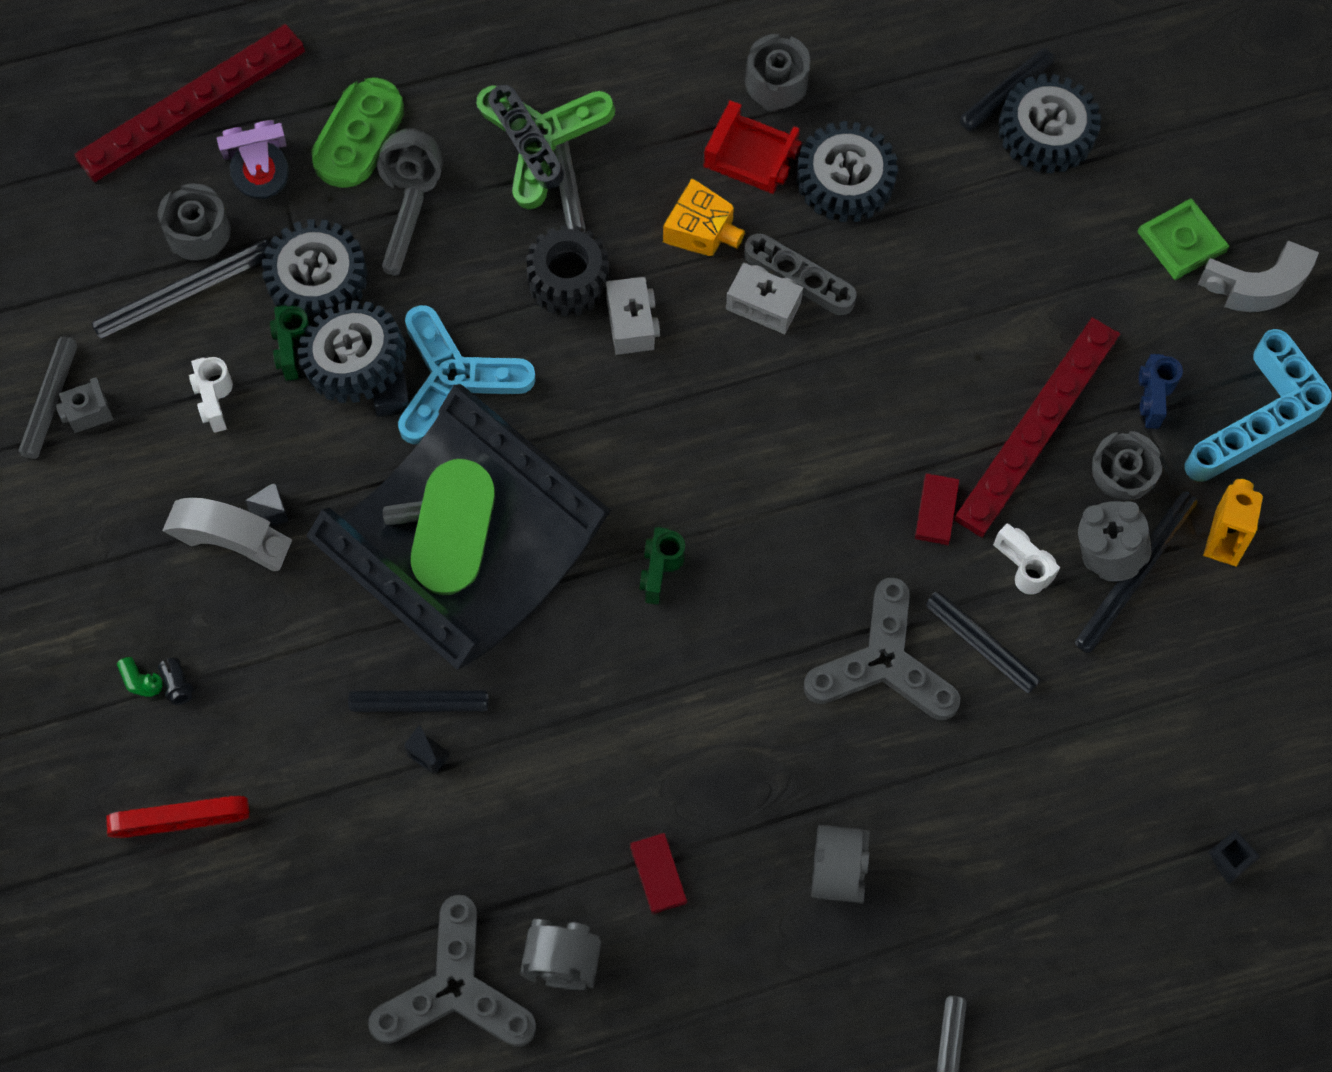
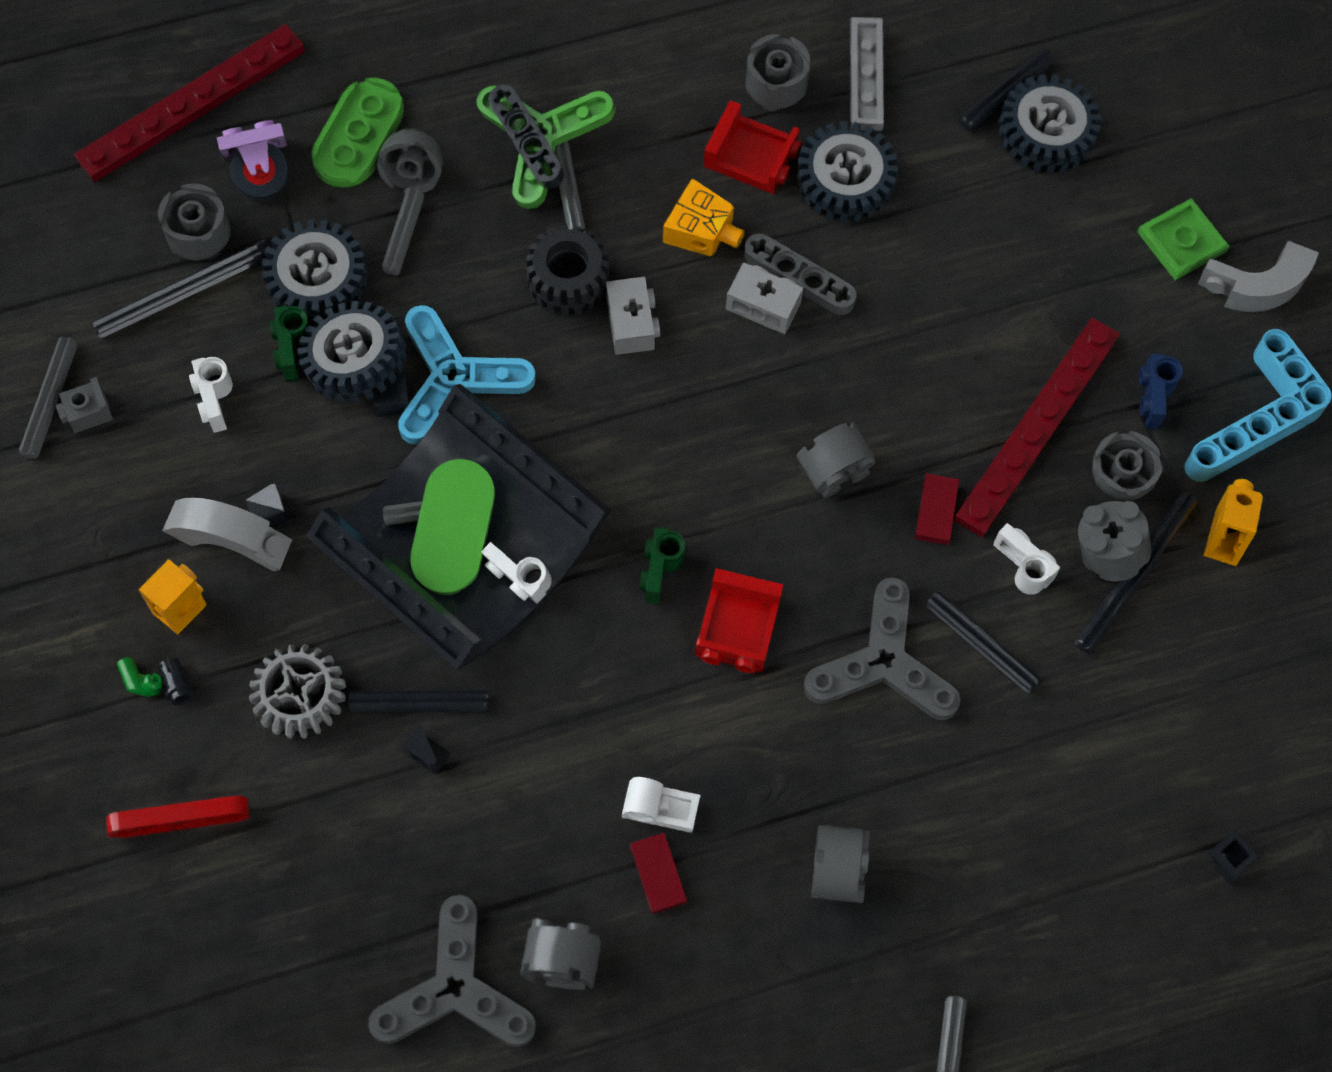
none -> light orange brick [139,559,207,635]
none -> light grey gear [249,644,346,739]
none -> white plate [481,542,552,604]
none -> white plate [622,777,700,833]
none -> red panel [695,568,783,673]
none -> dark grey brick [796,422,876,498]
none -> light grey plate [850,17,883,131]

